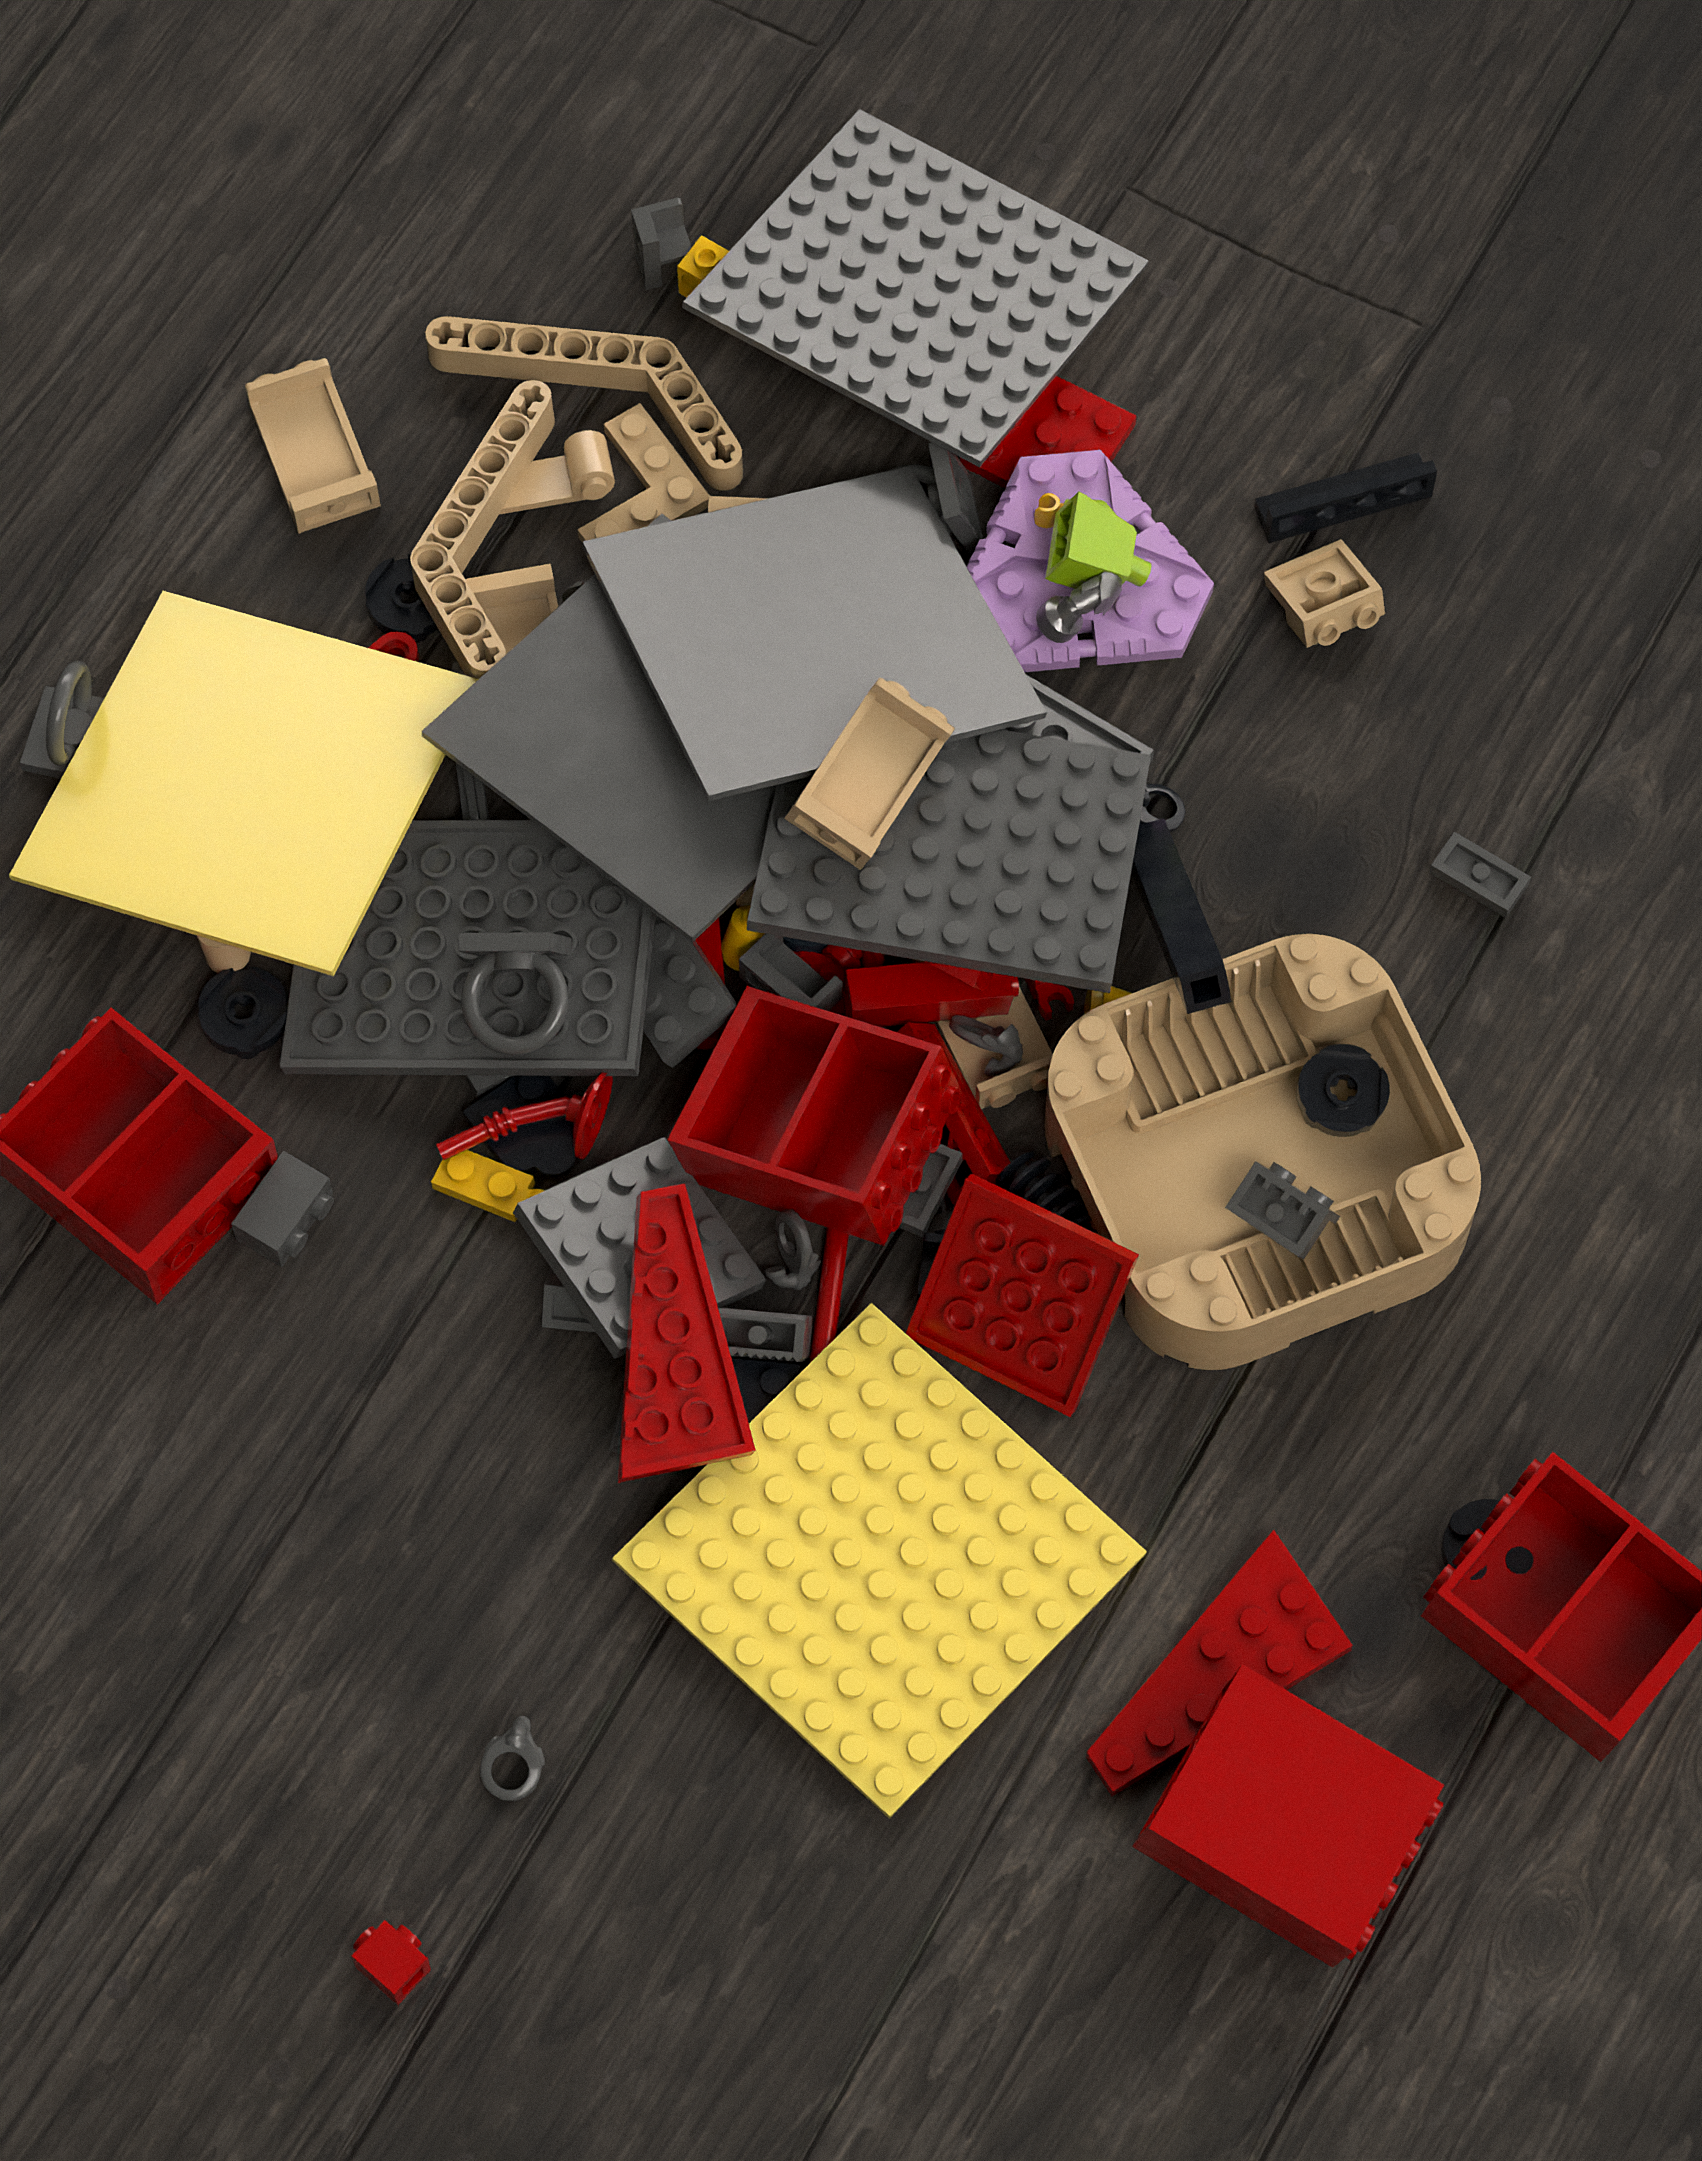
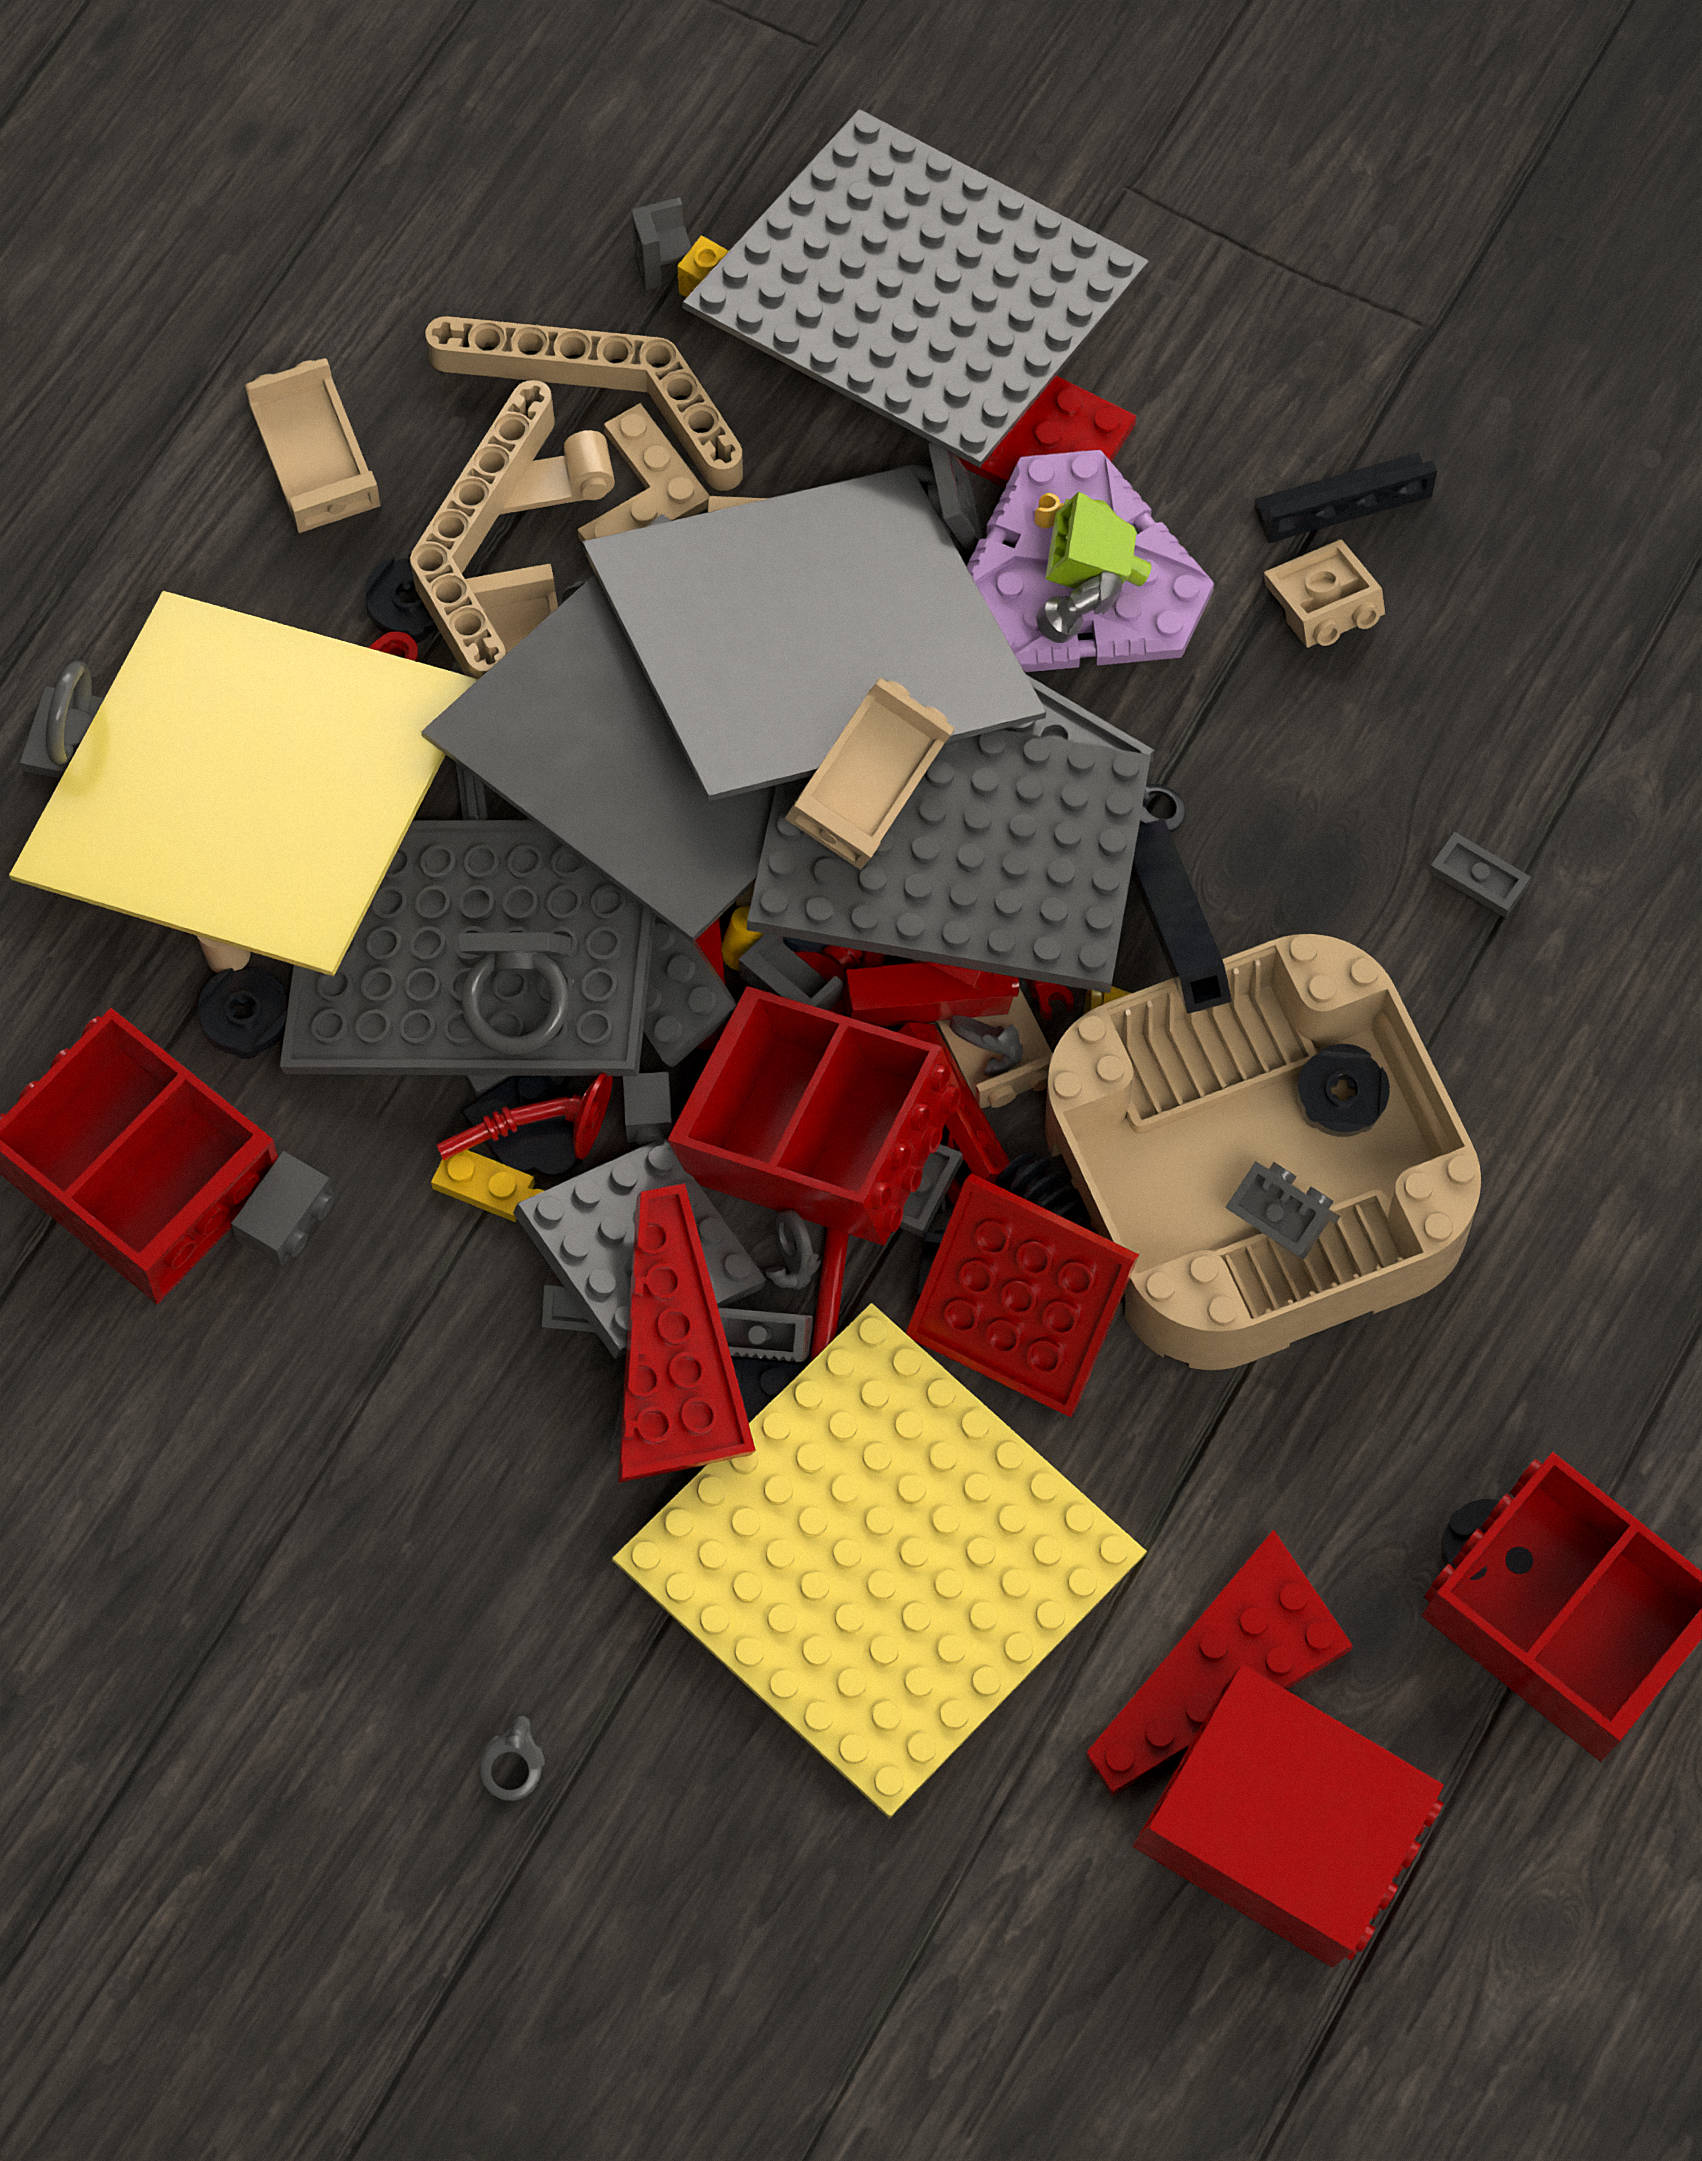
red brick [351,1920,431,2005] -> none
none -> dark grey brick [623,1072,672,1146]

